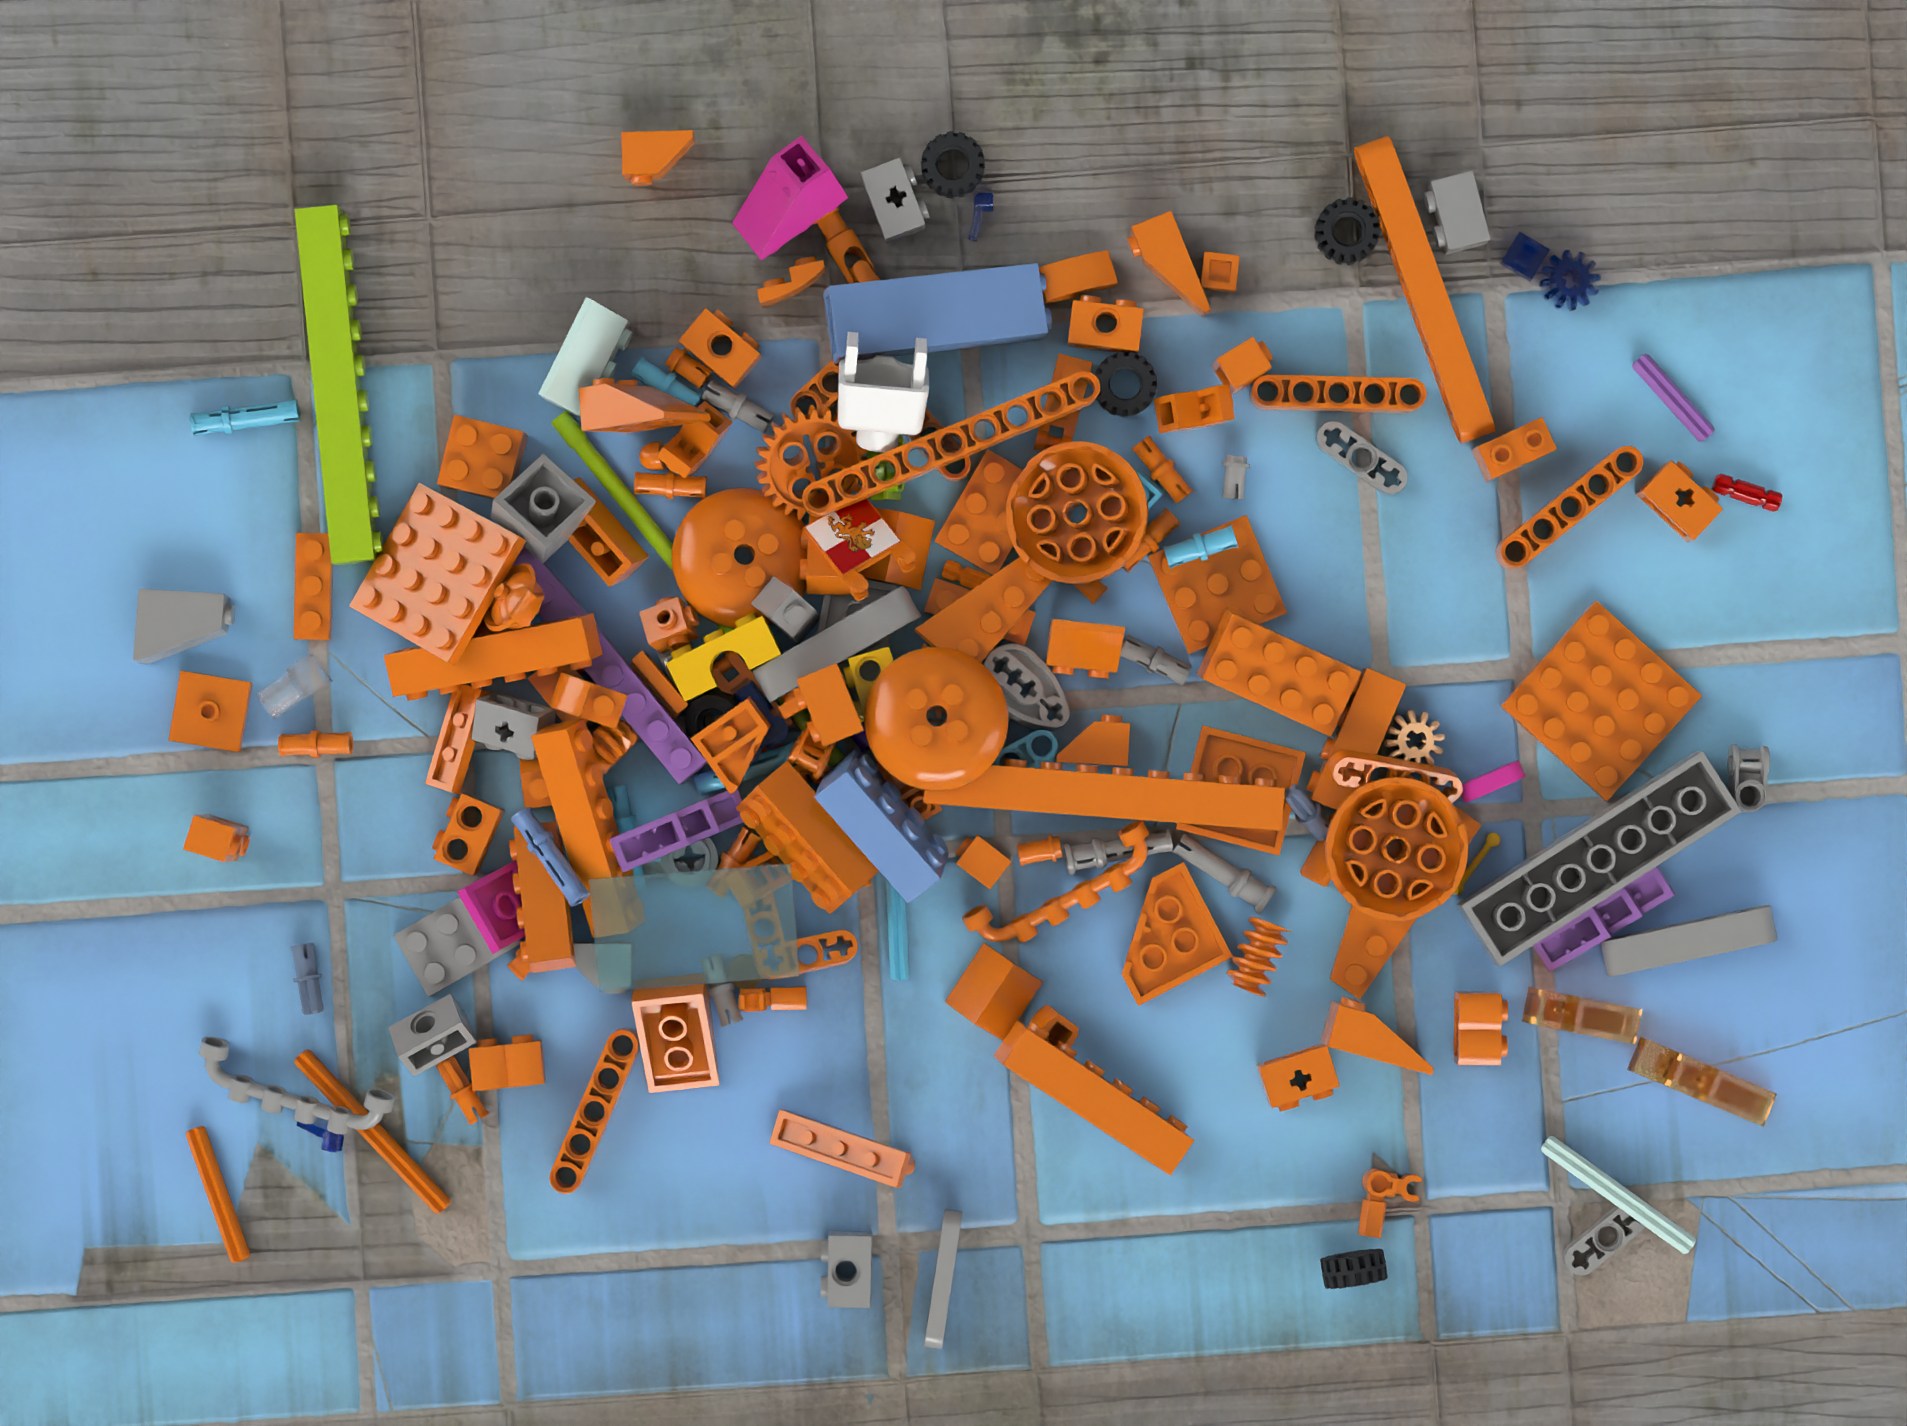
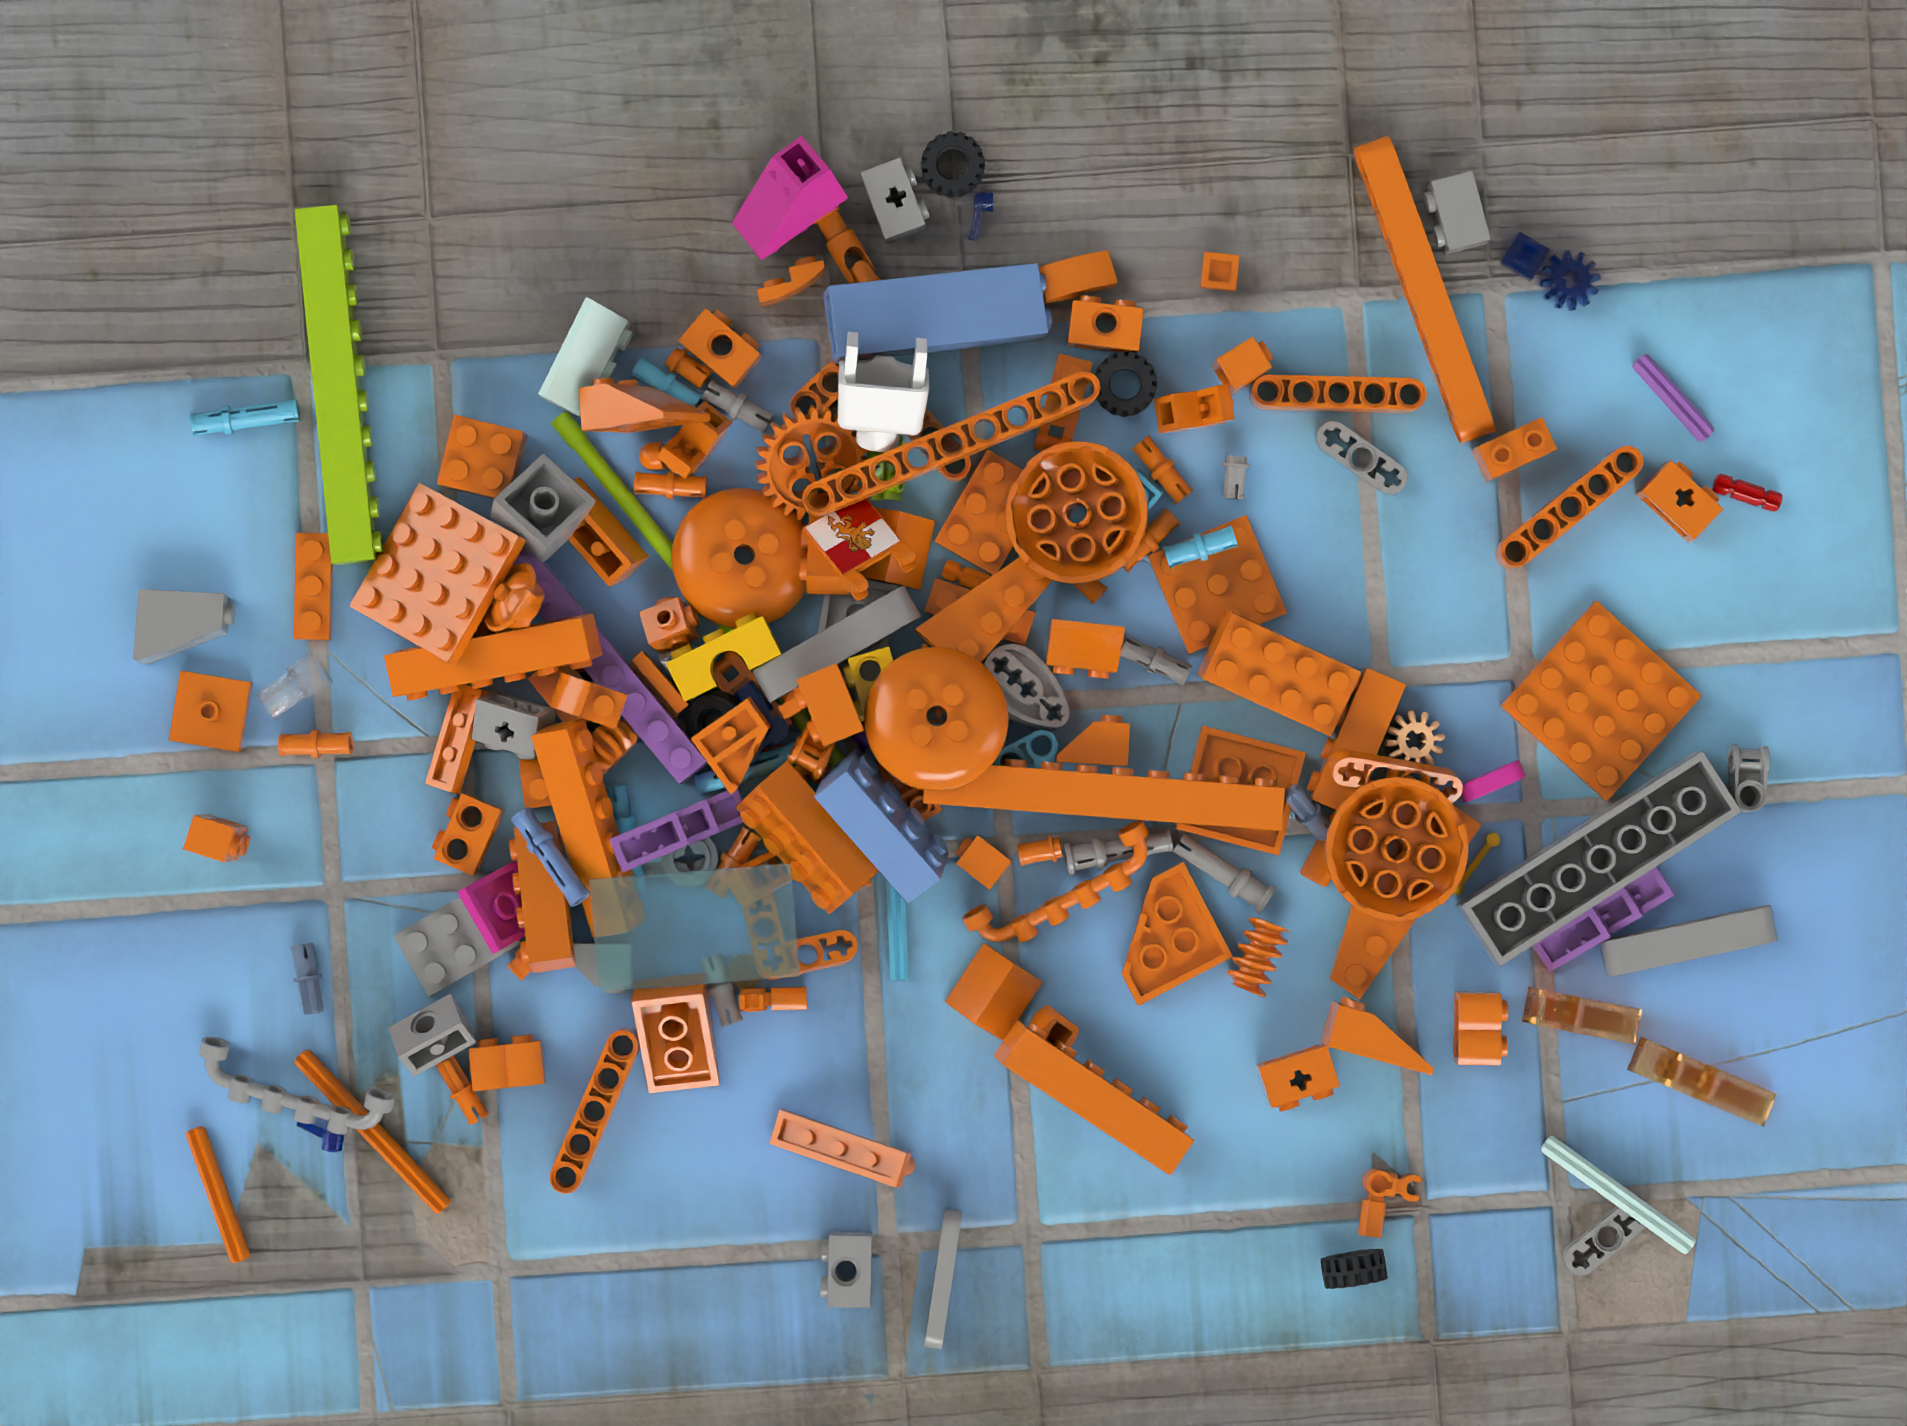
orange slope [621,130,695,186] -> none
light grey slope [751,576,820,645] -> none
orange slope [1127,211,1211,316] -> none
black tyre [1314,197,1381,265] -> none

